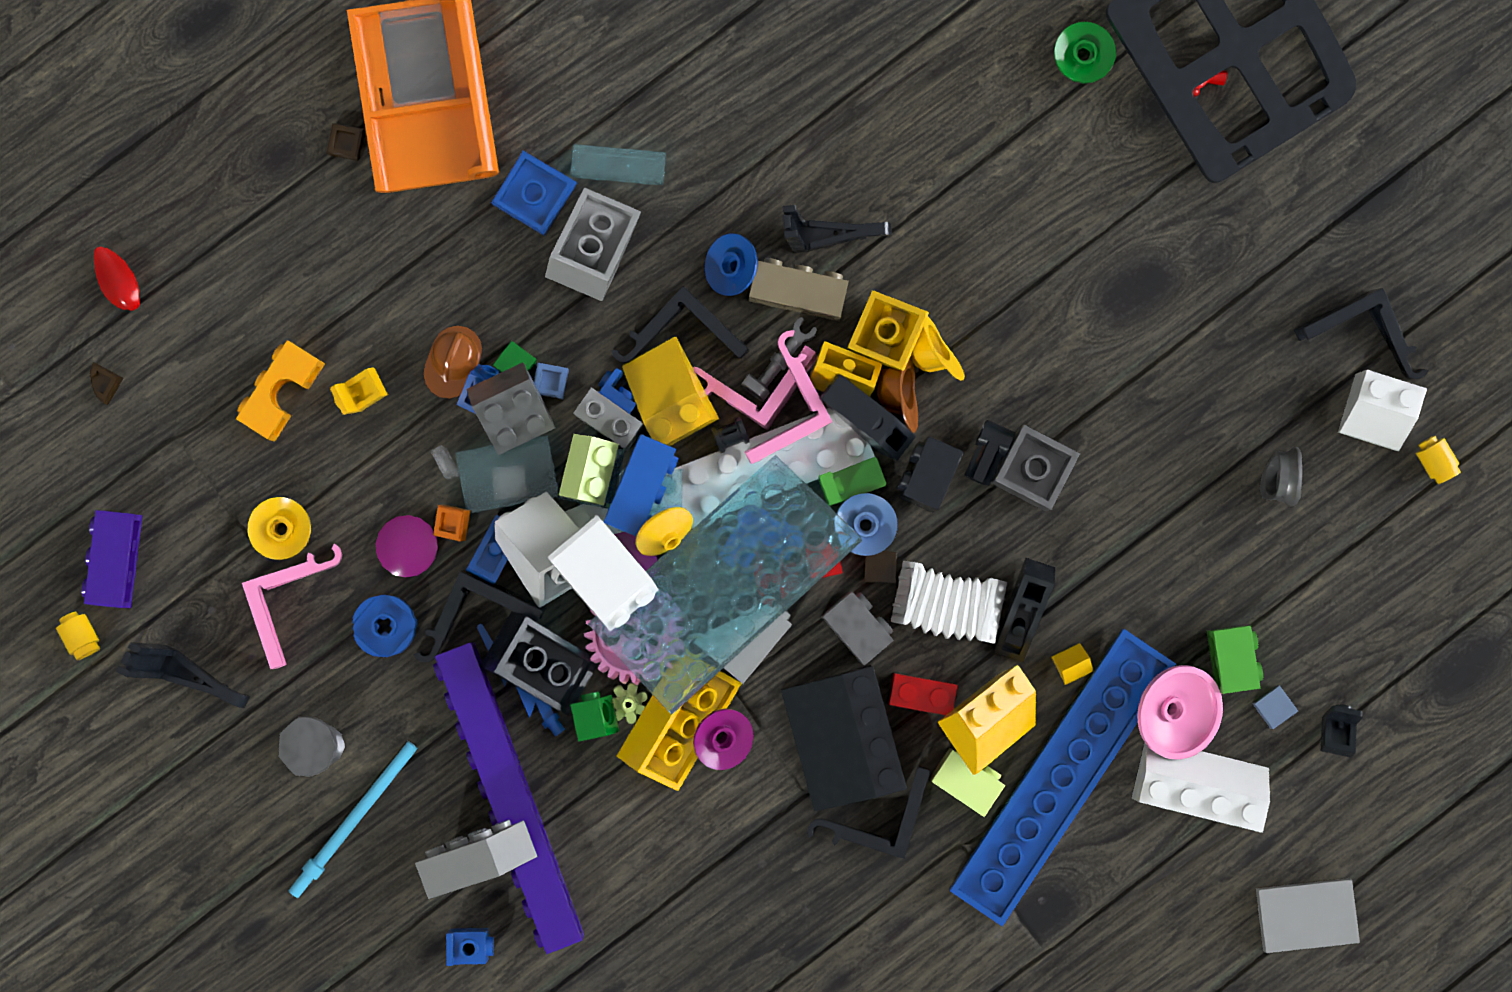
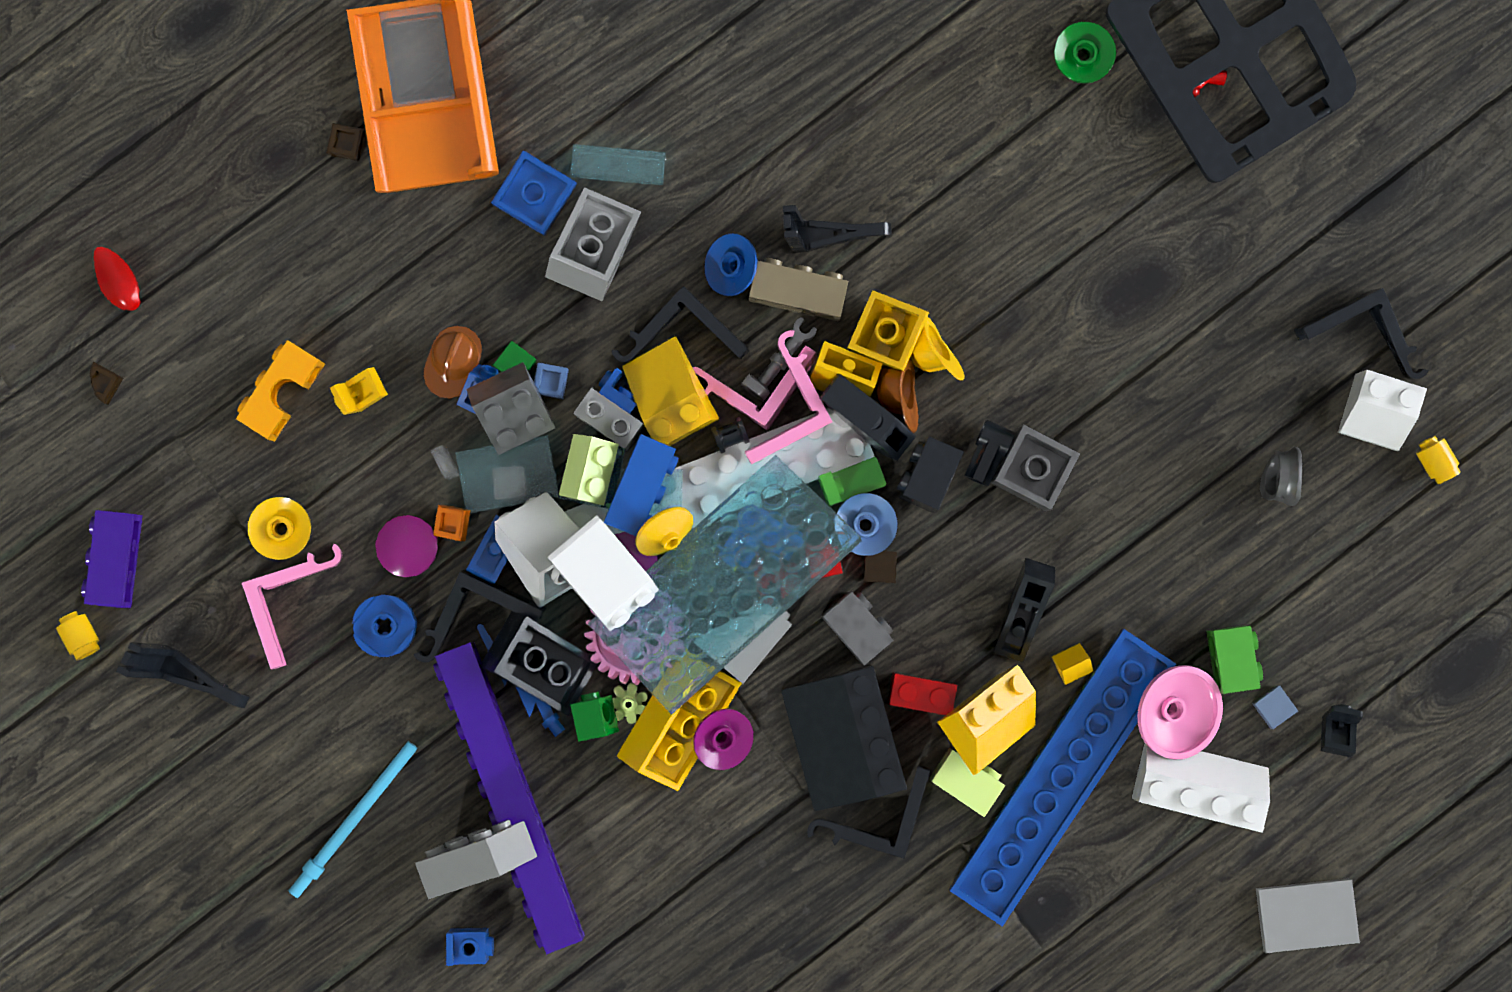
flat silver hat [279,716,345,777] -> none
white piece [891,561,1007,643] -> none

